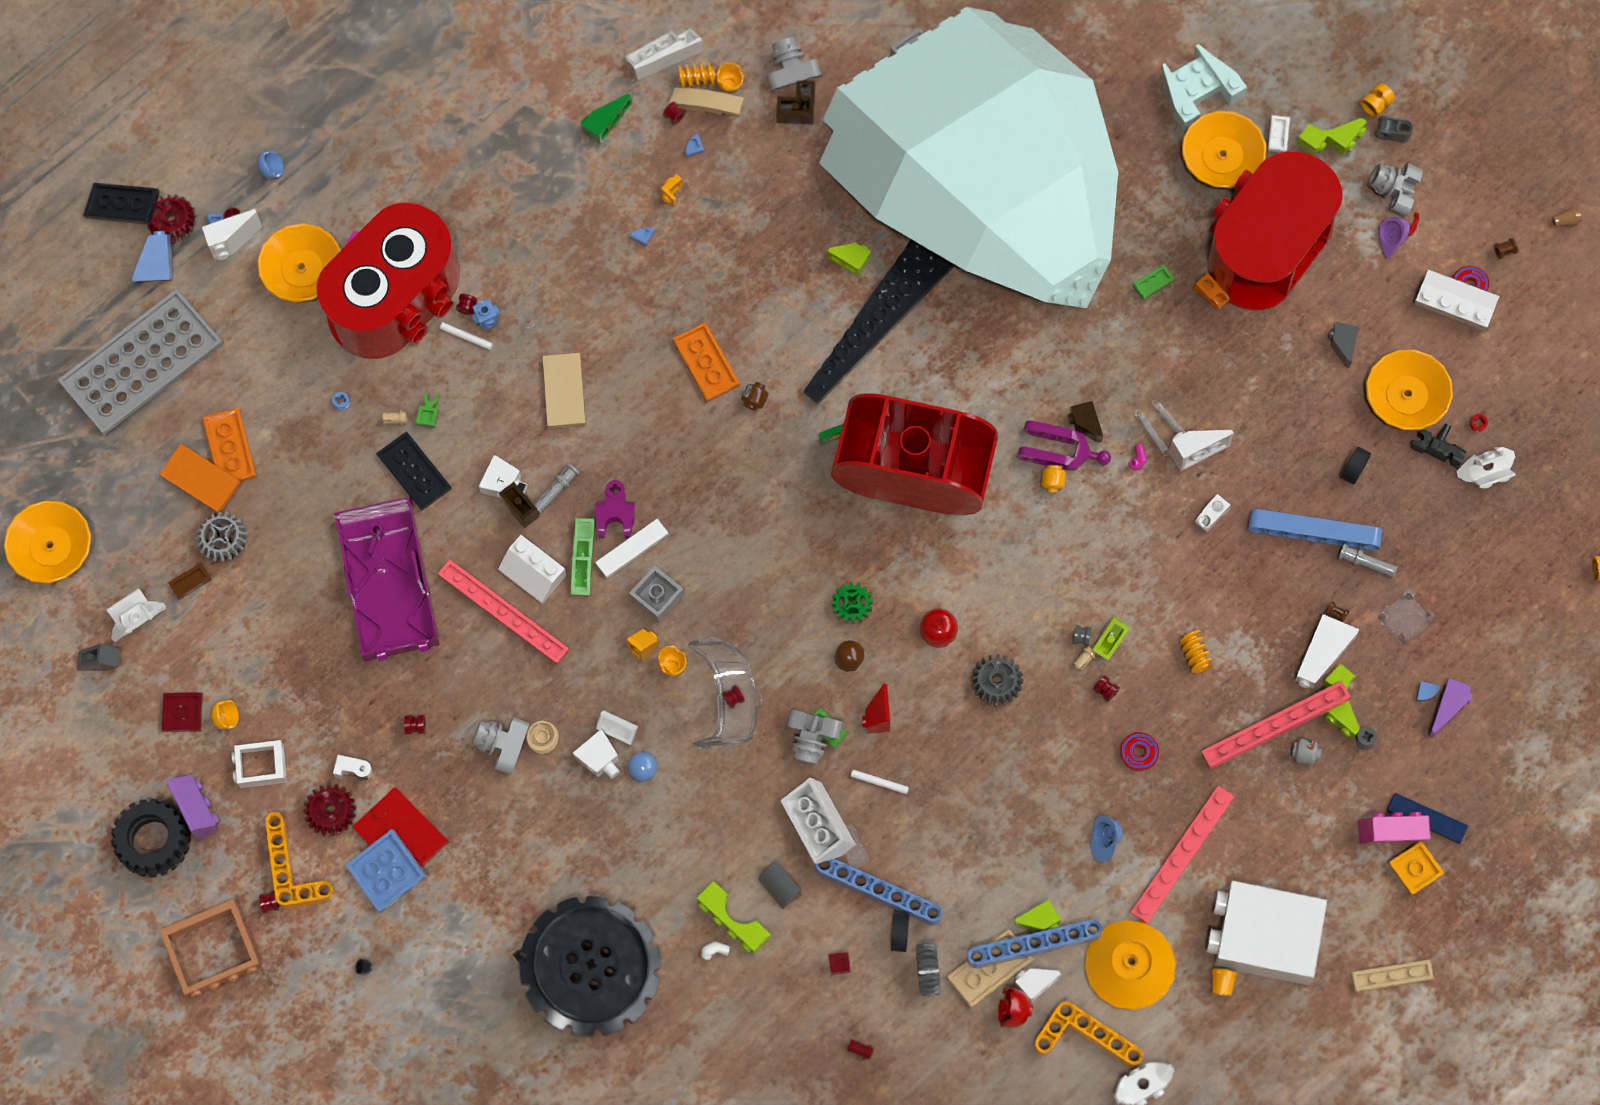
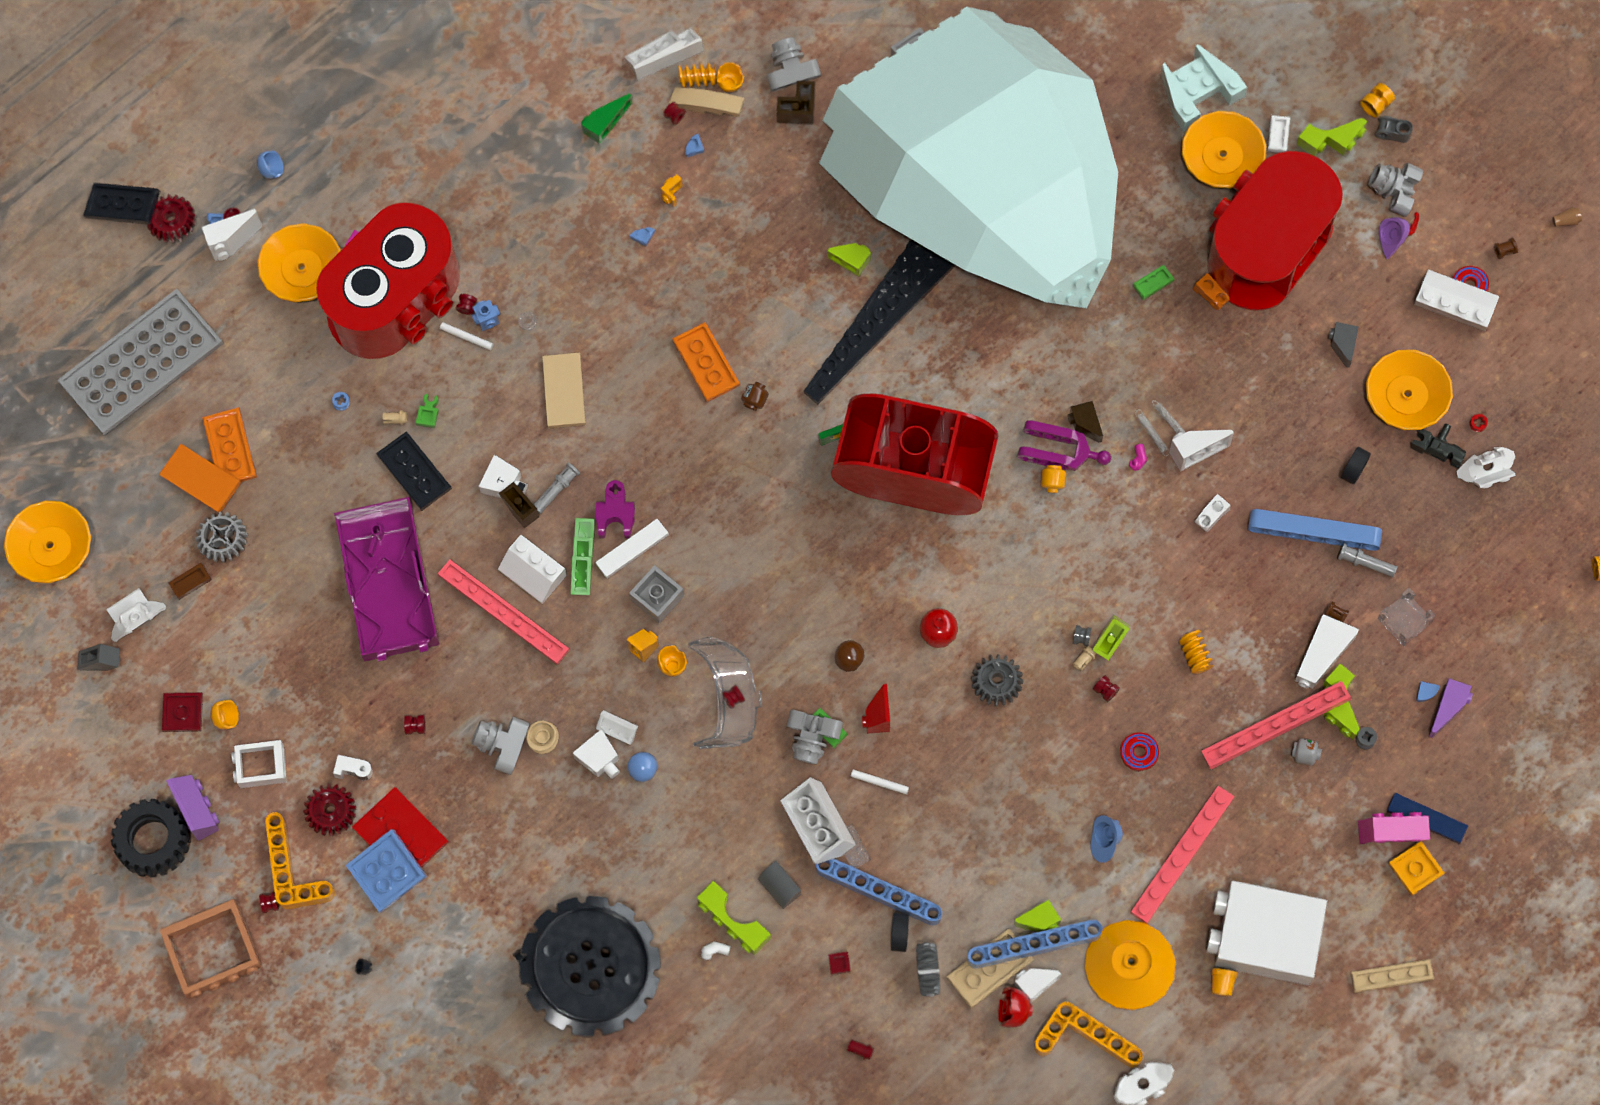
medium blue slope [132,231,173,281] -> none
green gear [831,582,873,624] -> none

